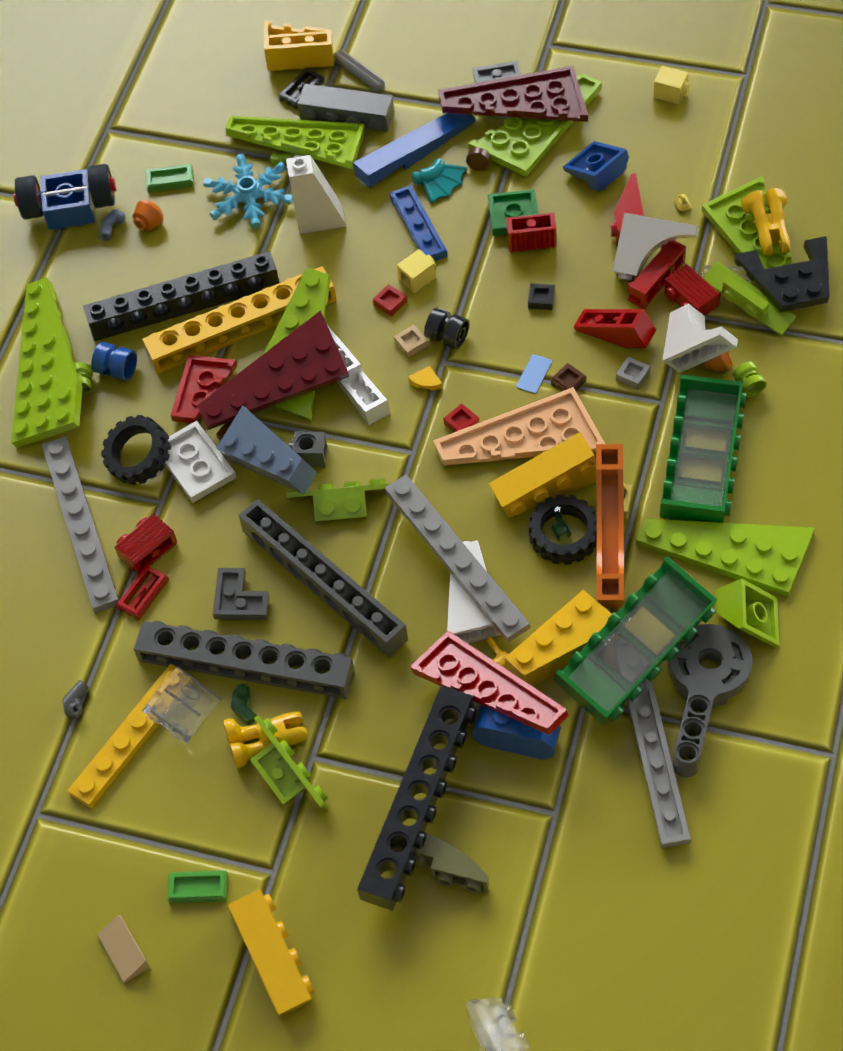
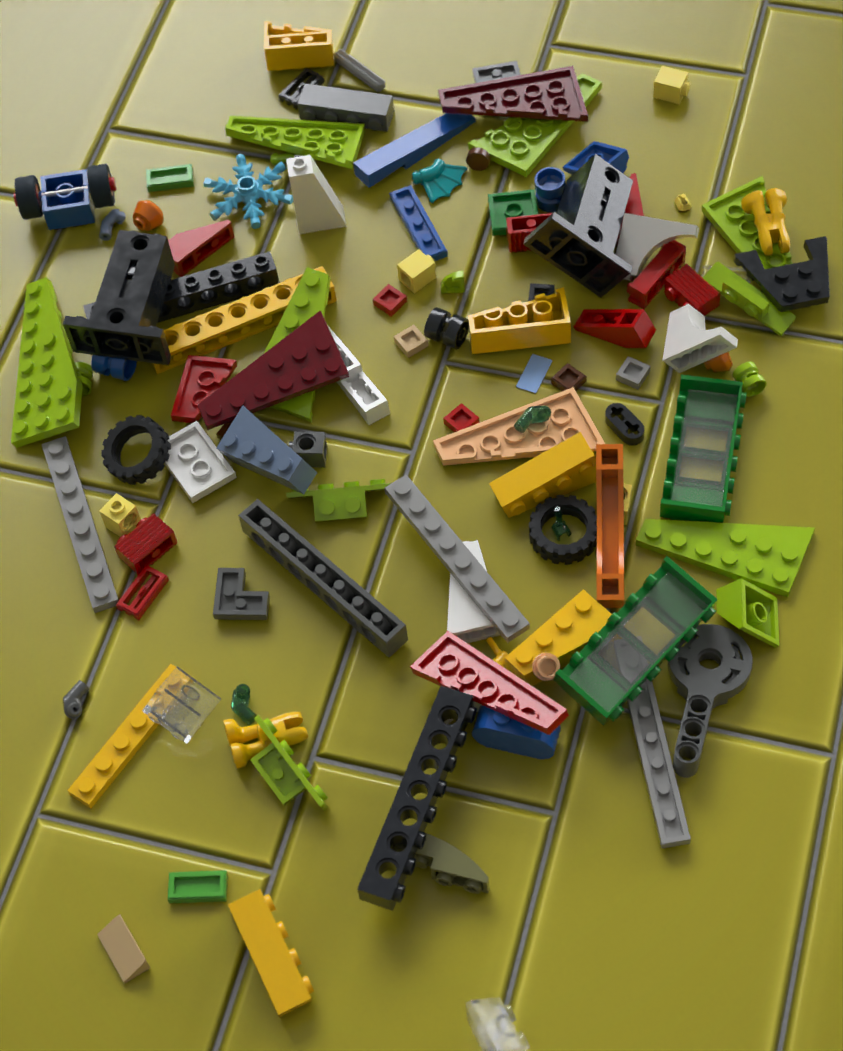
dark grey brick [134,621,355,699] -> none
yellow tile [408,366,443,391] -> none
none -> black brick [63,230,175,366]
none -> light yellow brick [99,493,141,537]
none -> red slope [168,220,235,277]
none -> lime tile [441,270,465,294]
none -> yellow wedge [468,287,571,354]
none -> clear green arm [514,405,551,433]
none -> black brick [523,154,633,298]
none -> light nougat plate [532,653,560,681]
none -> blue wheel [534,167,566,213]
none -> black beam [605,403,645,446]

